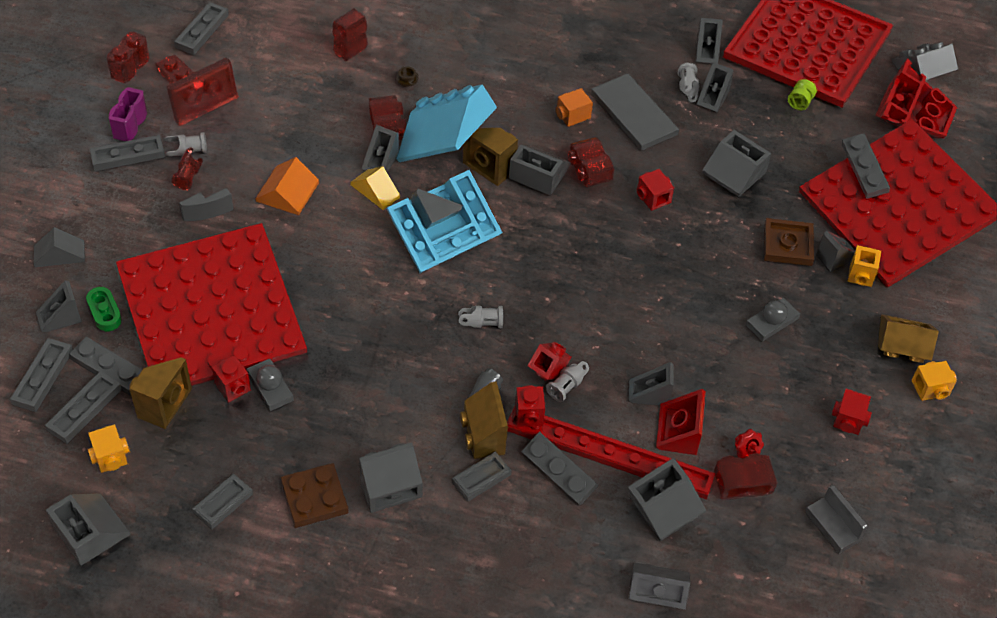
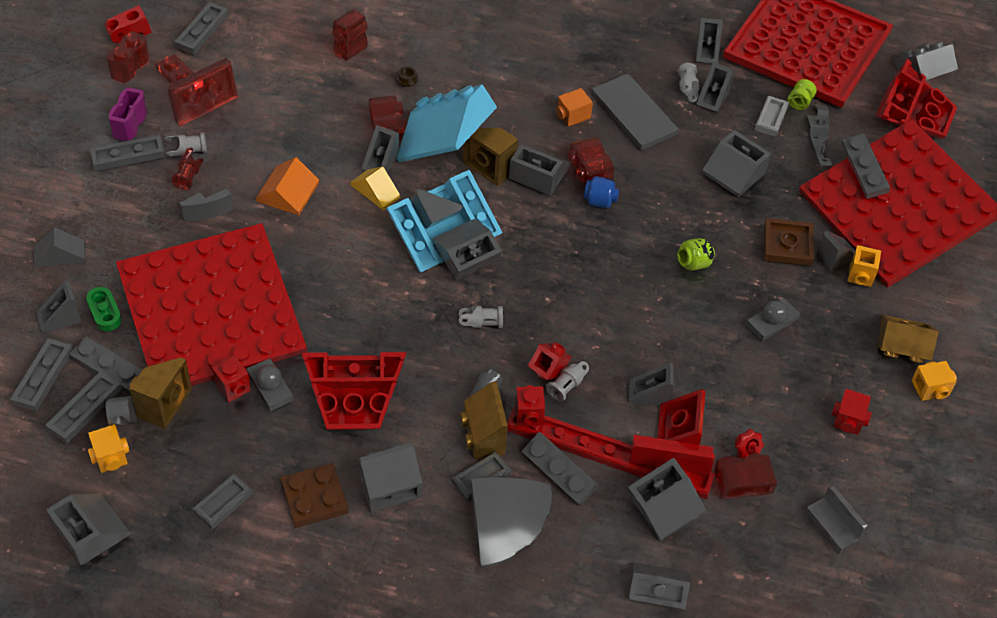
red brick [636,169,674,211] -> none
none -> red leg [105,5,152,43]
none -> dark grey leg [106,396,137,425]
none -> red wedge [302,352,407,430]
none -> dark grey slope [432,218,502,281]
none -> dark grey brick [471,477,552,568]
none -> blue head [584,176,619,209]
none -> red panel [630,435,715,475]
none -> lime head [677,238,715,271]
none -> light grey tile [755,96,789,137]
none -> dark grey piece [807,106,832,166]

